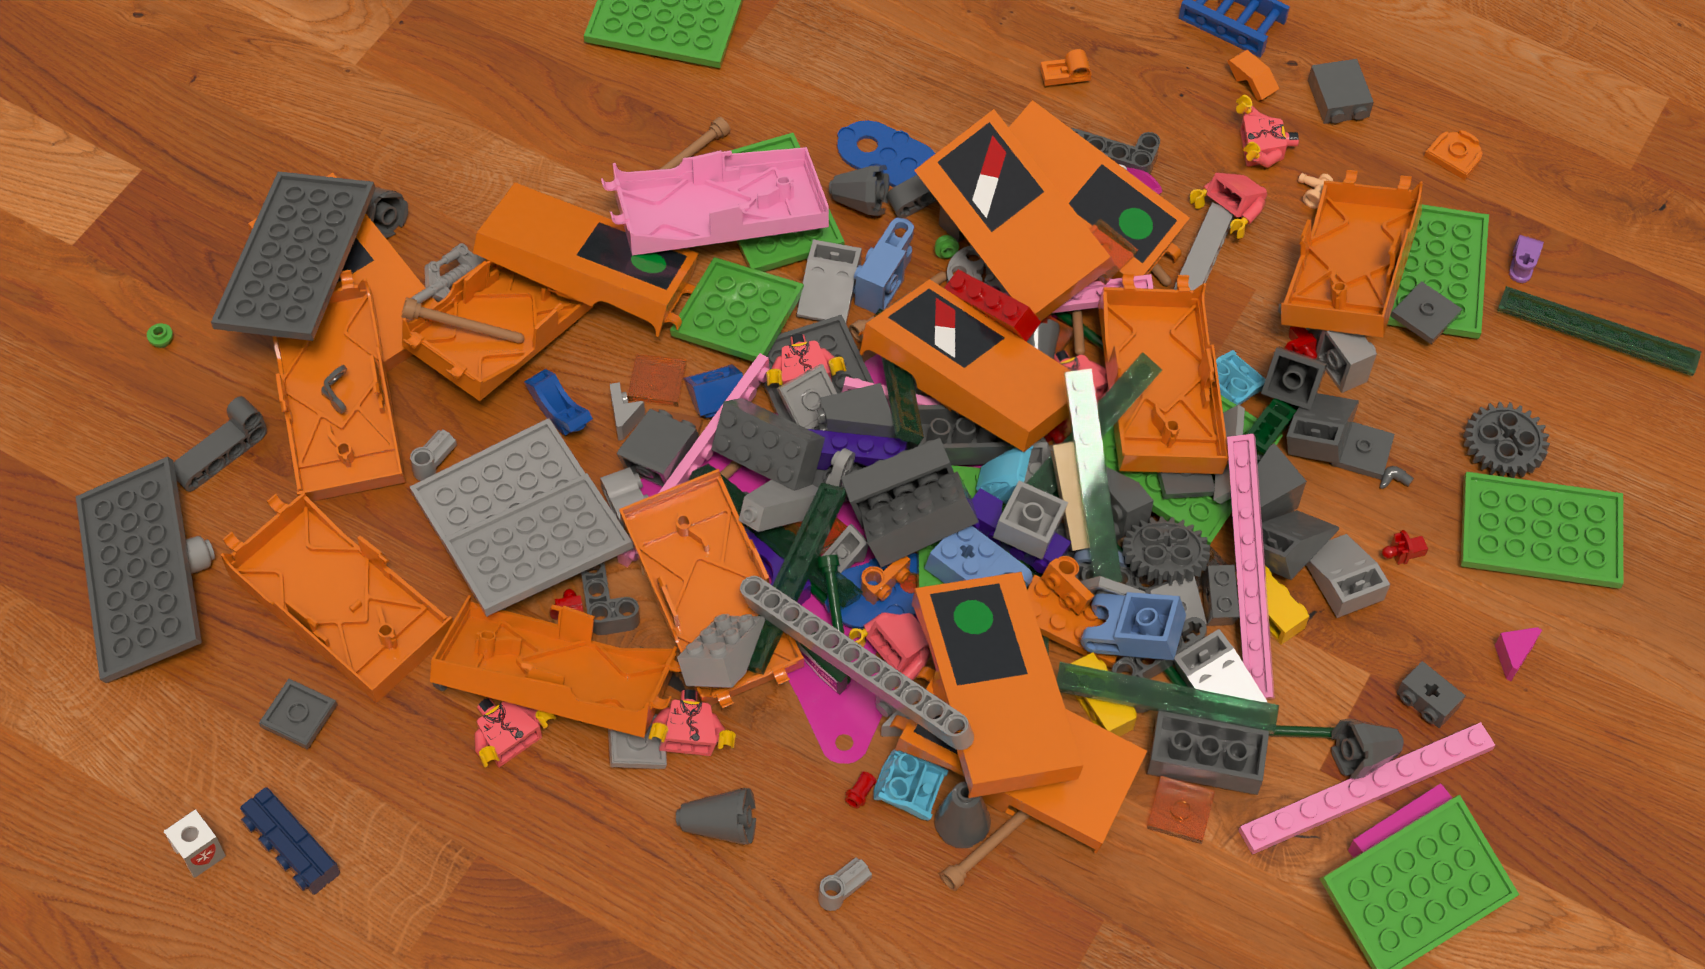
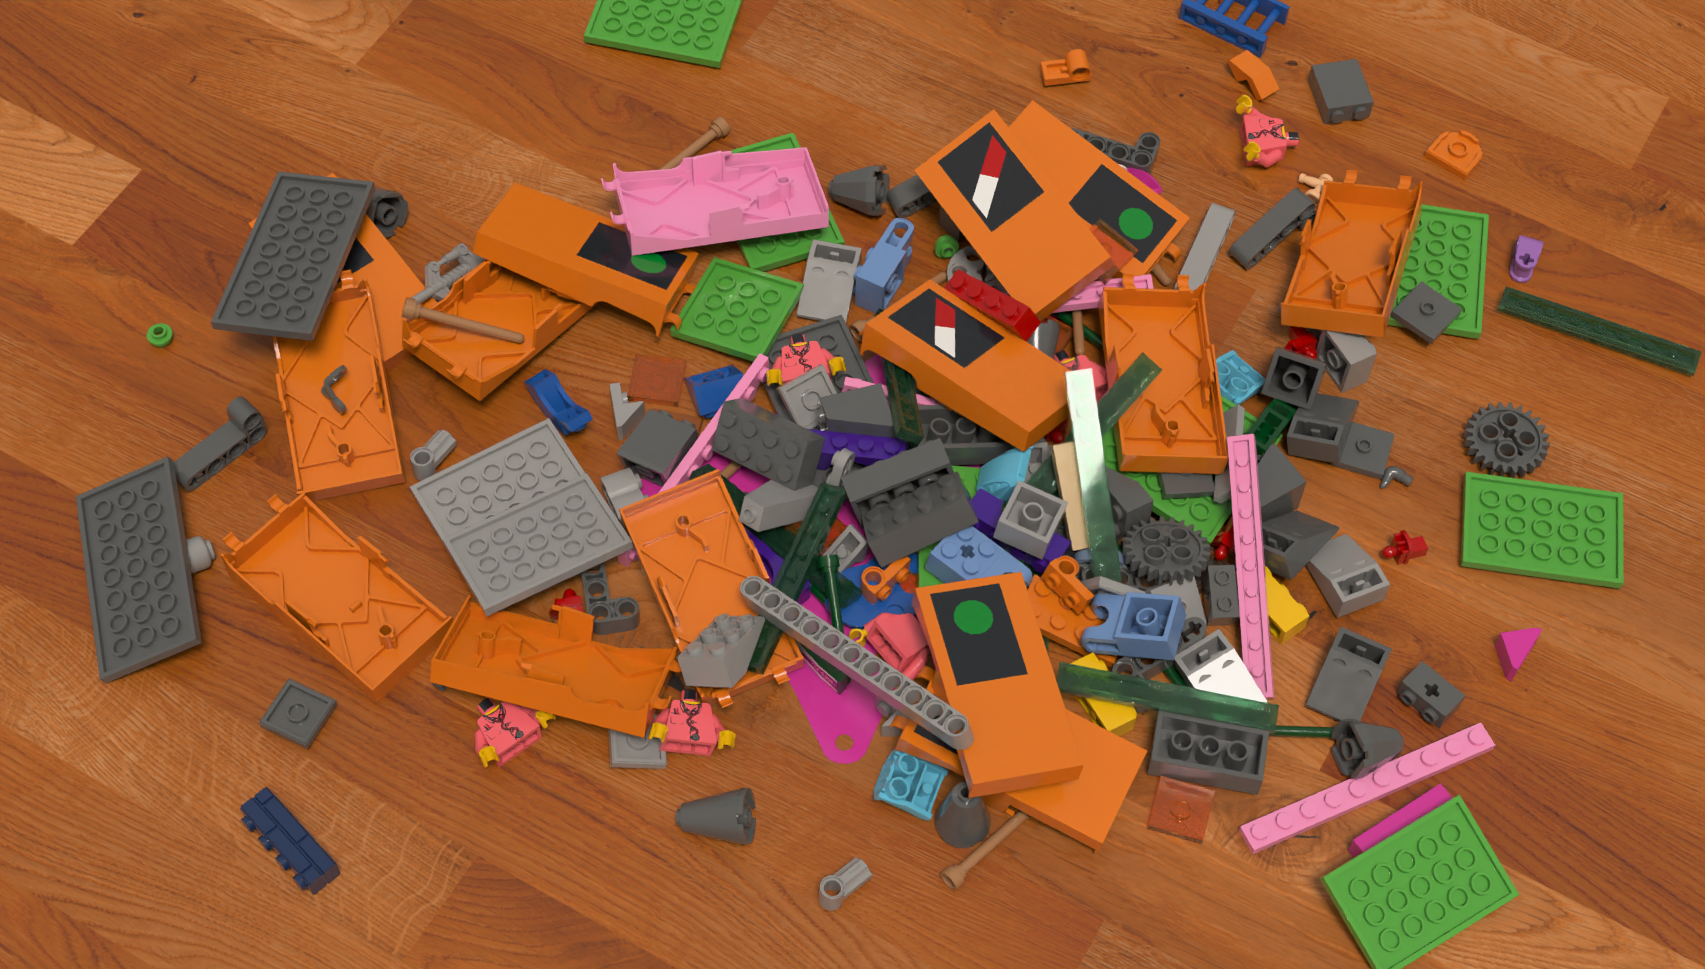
white piece [164,809,226,878] -> none
blue piece [837,120,935,187] -> none
red pin [845,771,877,808] -> none
coral torso [1190,173,1267,239] -> none
none -> red piece [1210,517,1235,561]
none -> dark grey beam [1229,188,1317,270]
none -> dark grey slope [1306,627,1392,721]

